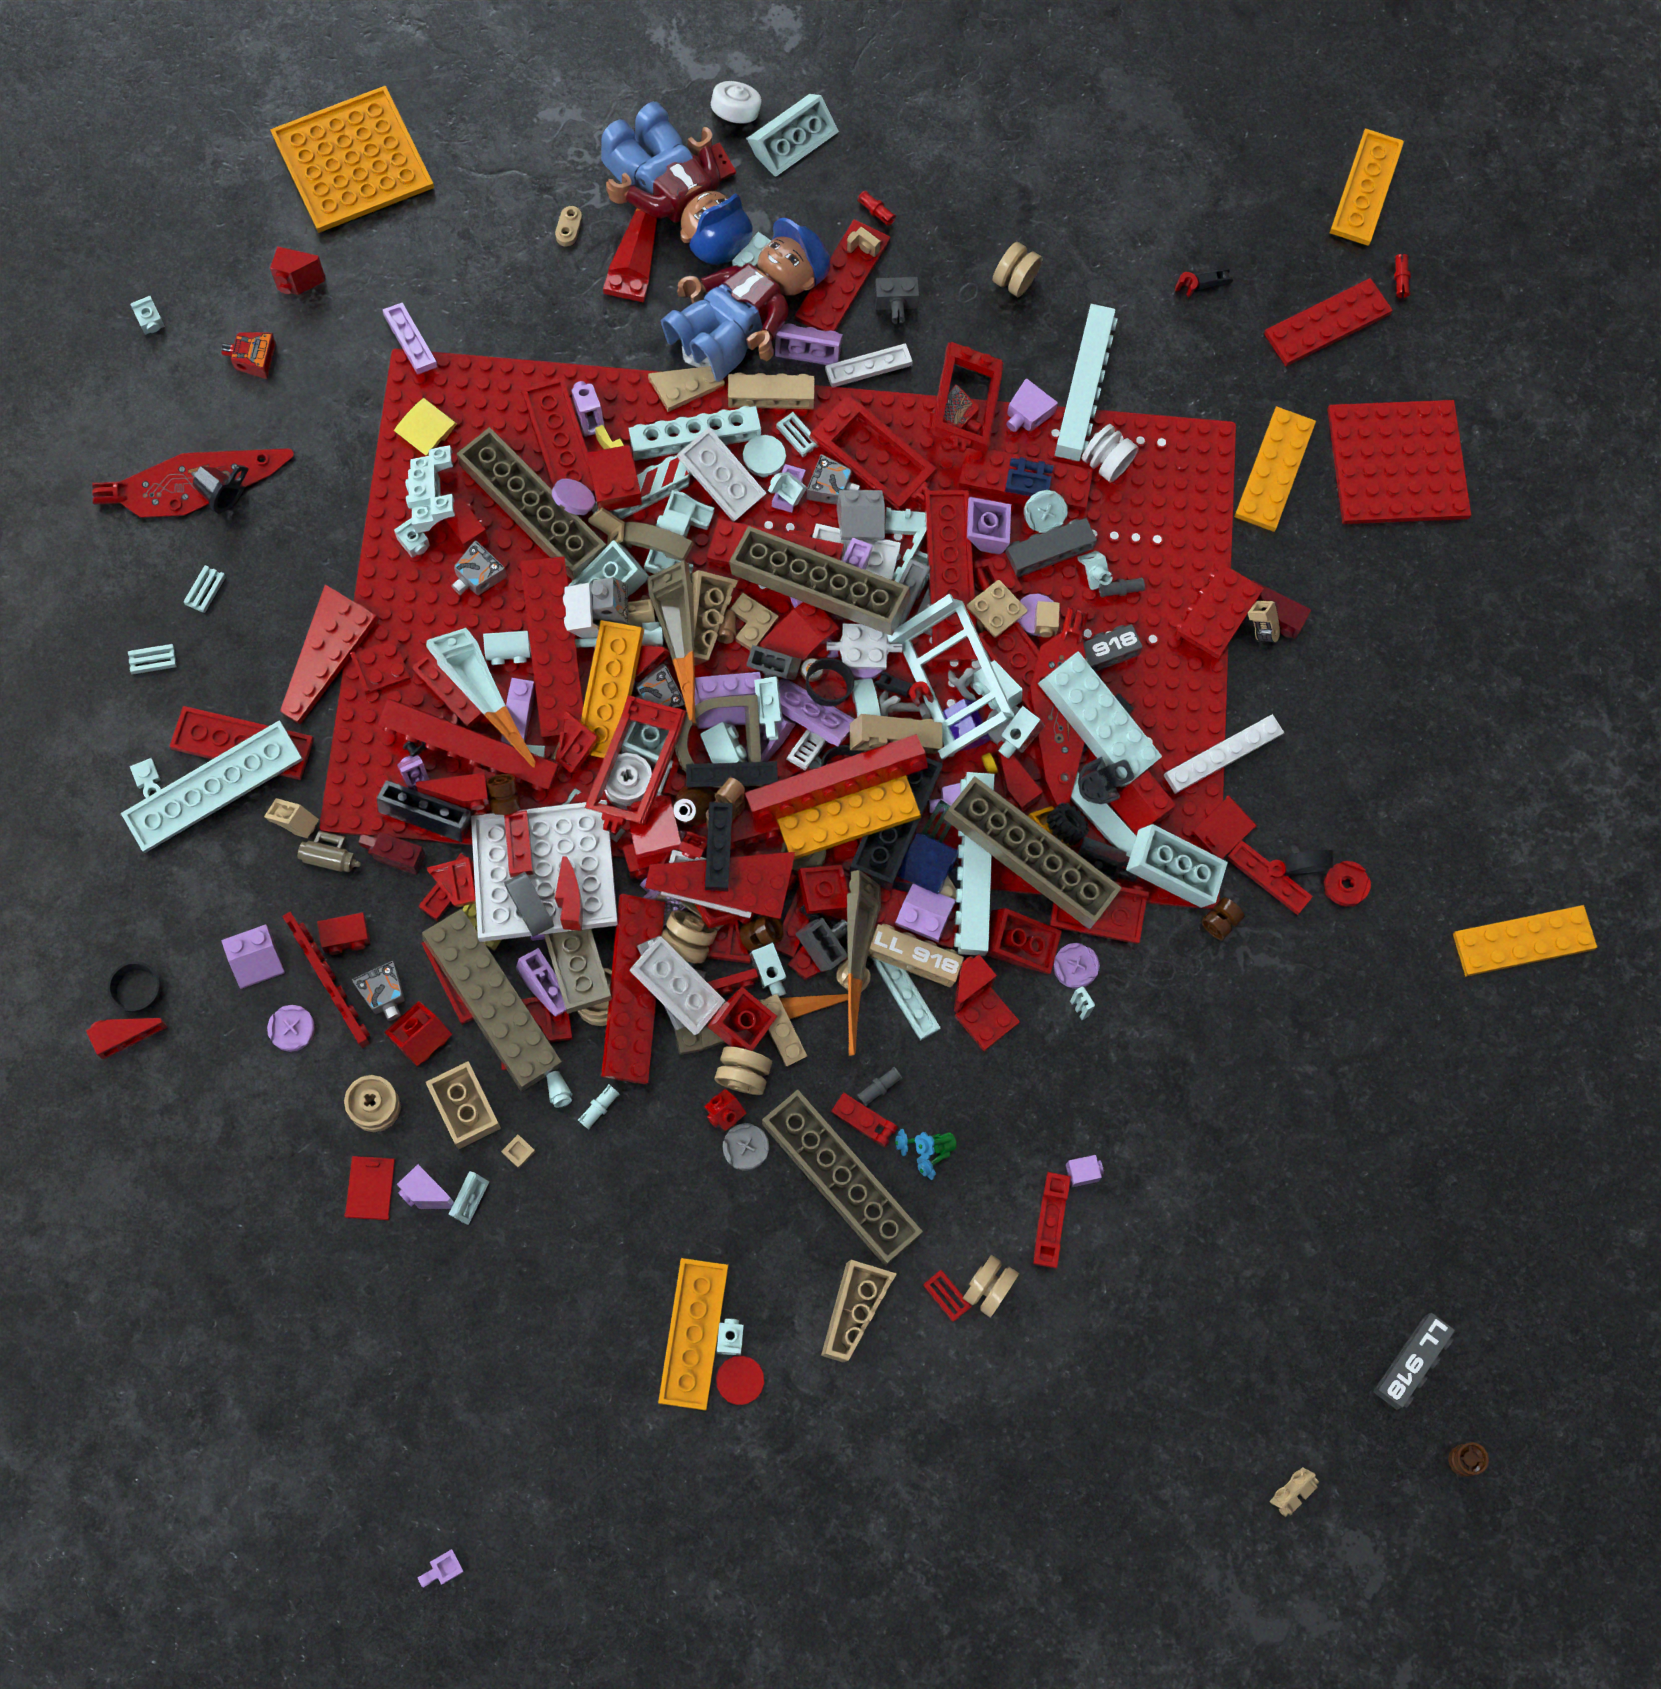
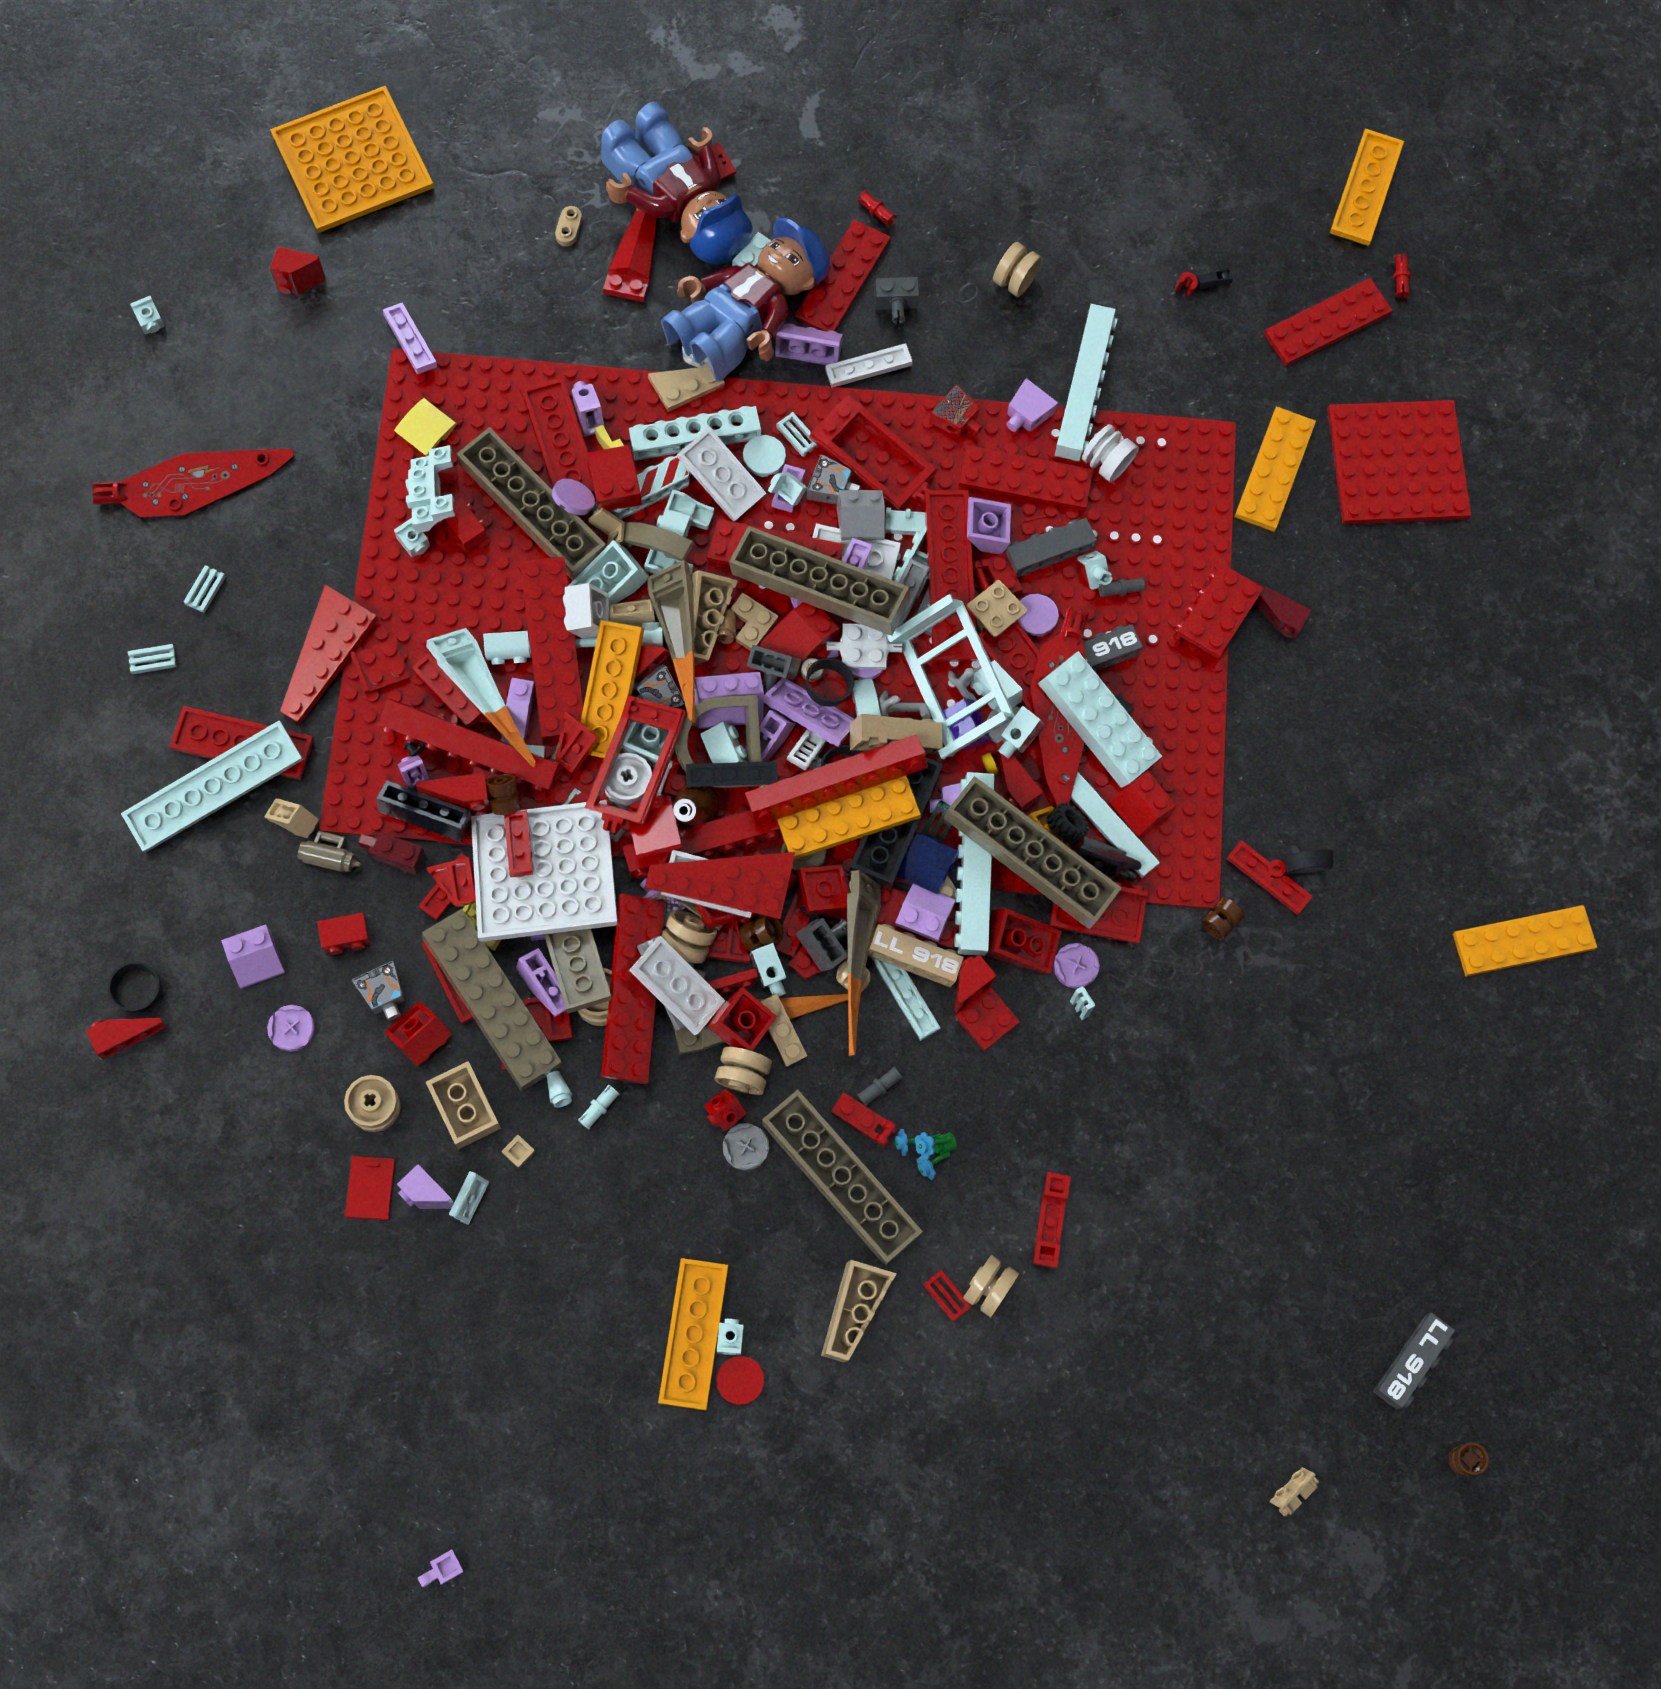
light aqua plate [130,758,161,798] -> none
black container [193,465,249,514] -> none
torso [222,332,276,379] -> none
red wing [282,912,370,1049] -> none
light grey torso [451,541,507,595] -> none
dark grey beam [504,872,554,937] -> none
red slope [555,856,583,931] -> none
light grey torso [591,577,628,624] -> none
red plate [678,829,708,859] -> none
black plate [705,802,733,892] -> none
medium nougat piece [706,777,746,829] -> none
white wheel [711,81,761,123] -> none
tan brick [728,373,814,409] -> none
light aqua slope [746,94,839,176] -> none
light aqua plate [754,677,783,741] -> none
tan bracket [847,227,880,257] -> none
piece [874,671,934,707] -> none
red animal [930,342,1003,453] -> none
dark blue plate [1005,457,1054,496] -> none
light aqua tile [1024,490,1068,533] -> none
tan brick [1034,601,1060,637] -> none
lavender brick [1066,1155,1104,1187] -> none
black container [1078,757,1134,804] -> none
light aqua brick [1126,824,1228,908] -> none
white plate [1163,714,1284,794] -> none
red container [1192,795,1257,859] -> none
tan leg [1248,601,1280,642] -> none
red plate [1324,861,1371,907] -> none

